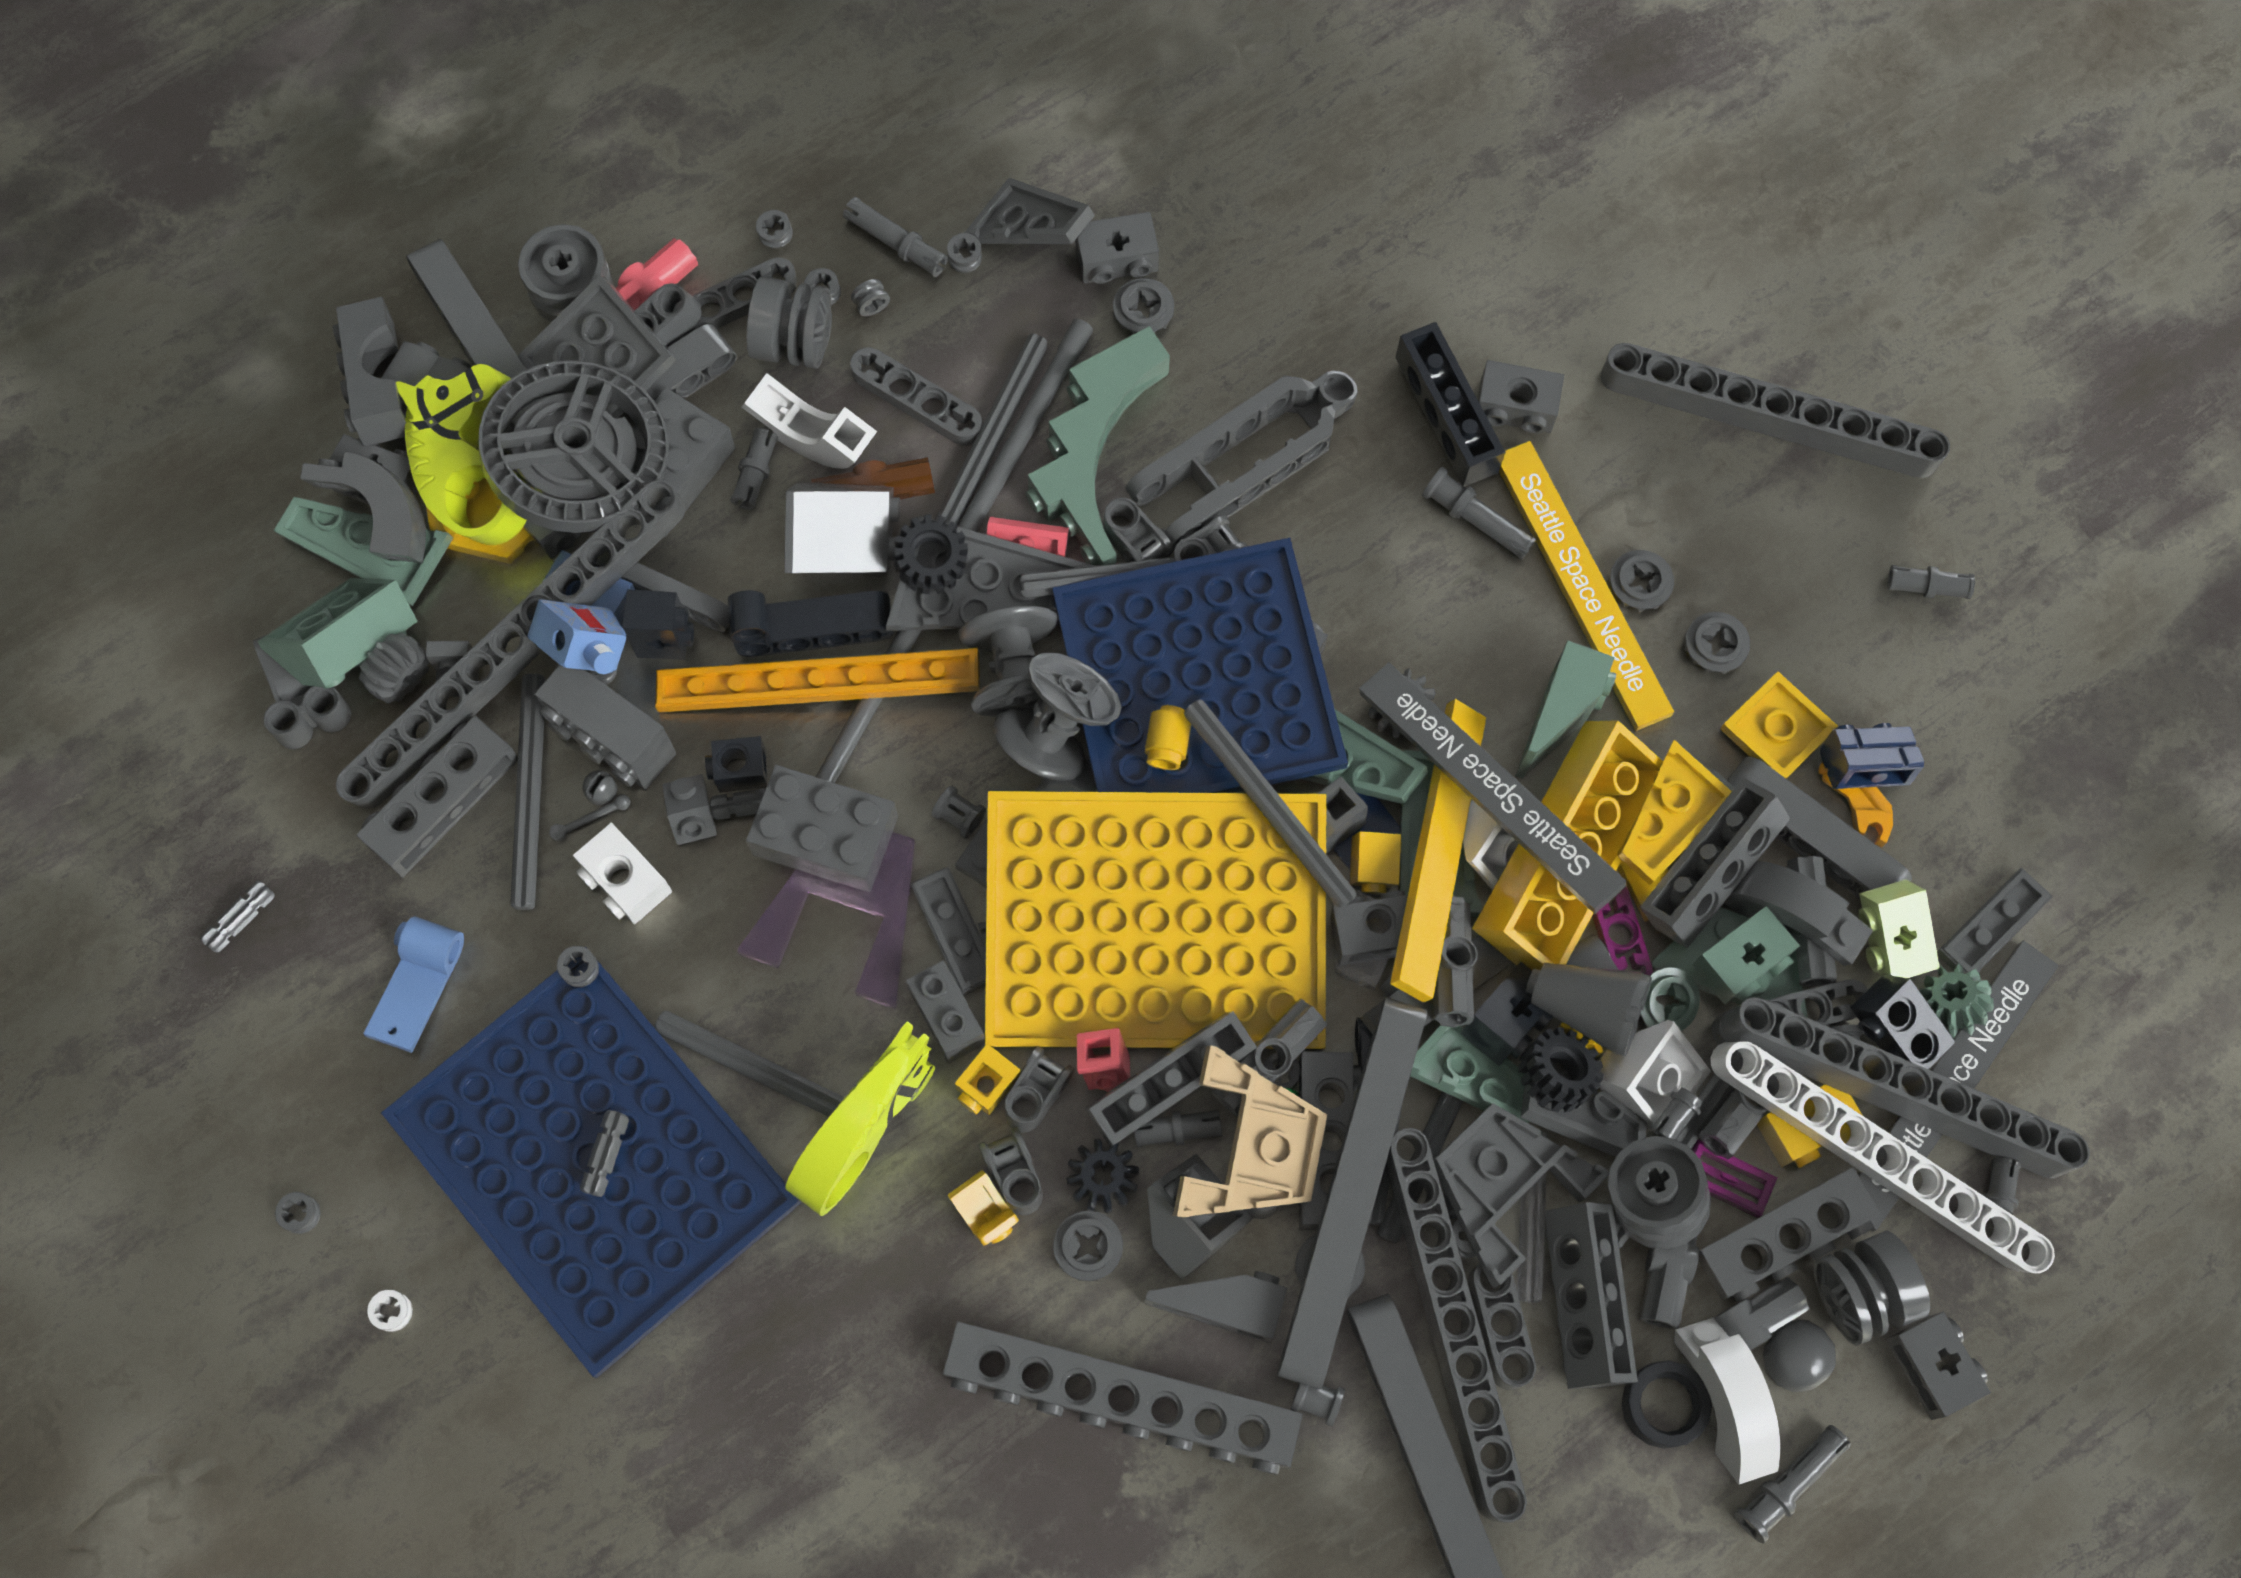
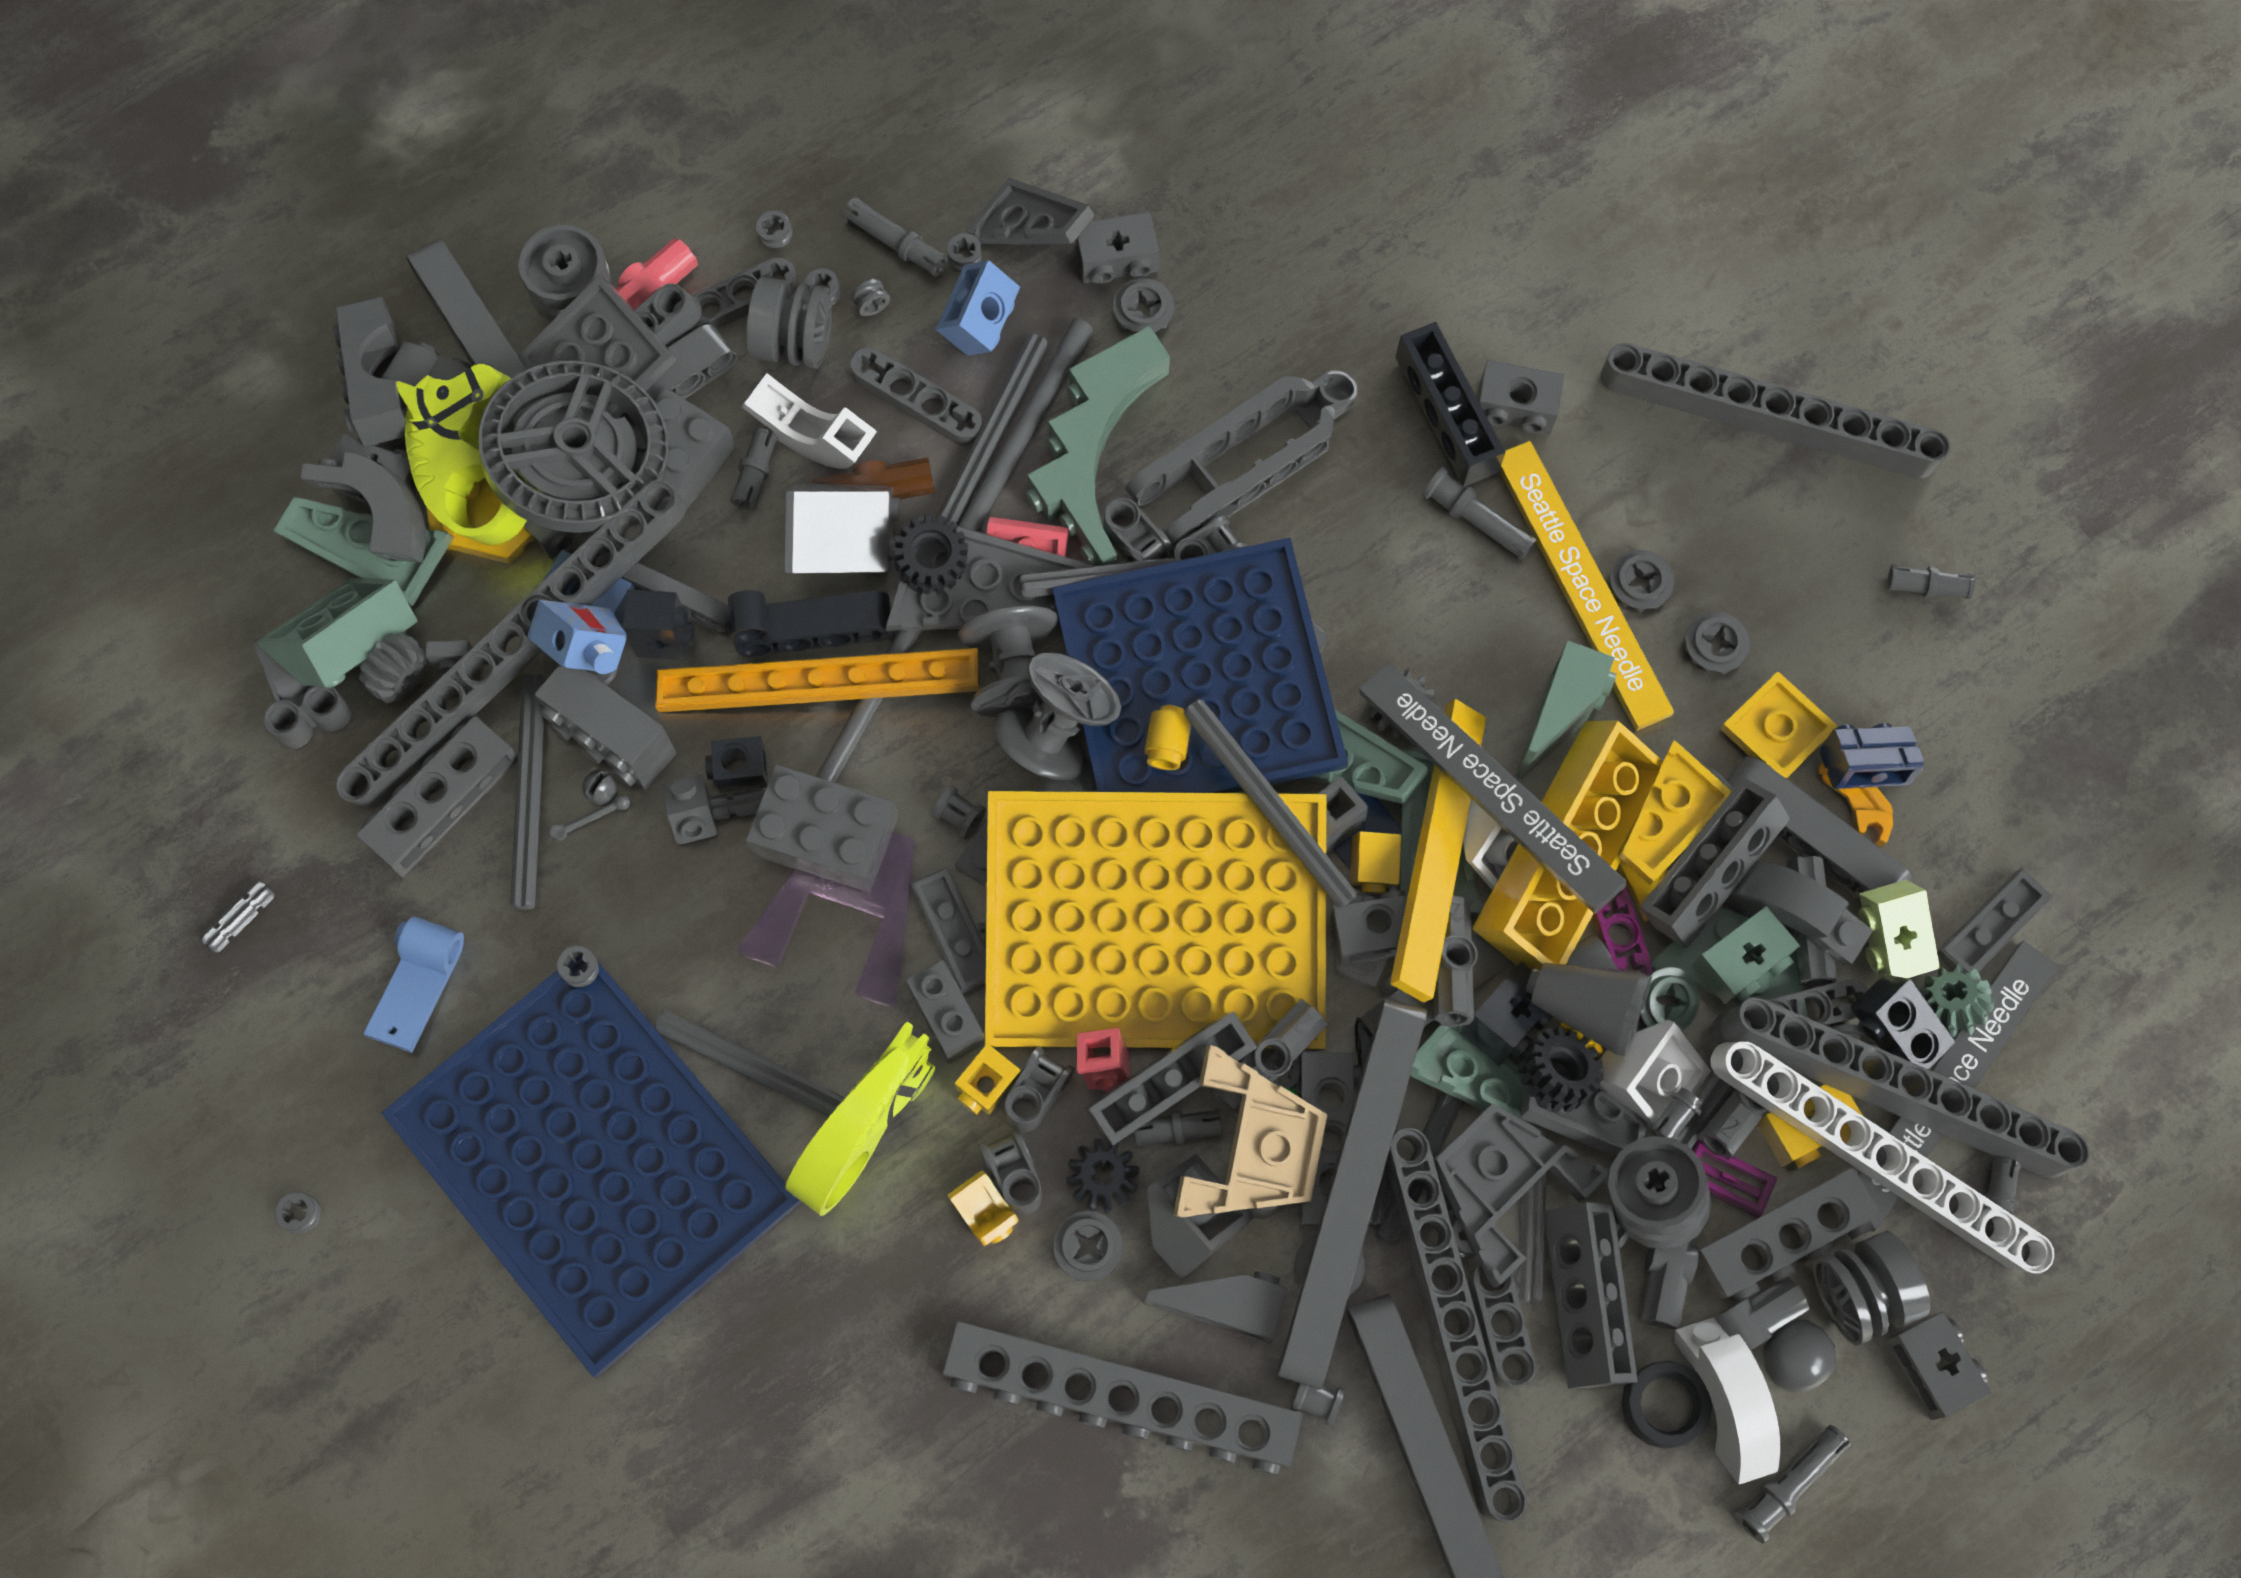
white bush [367,1290,413,1332] -> none
white brick [573,822,672,925] -> none
dark grey axle [580,1110,629,1197] -> none
none -> medium blue brick [935,260,1020,356]

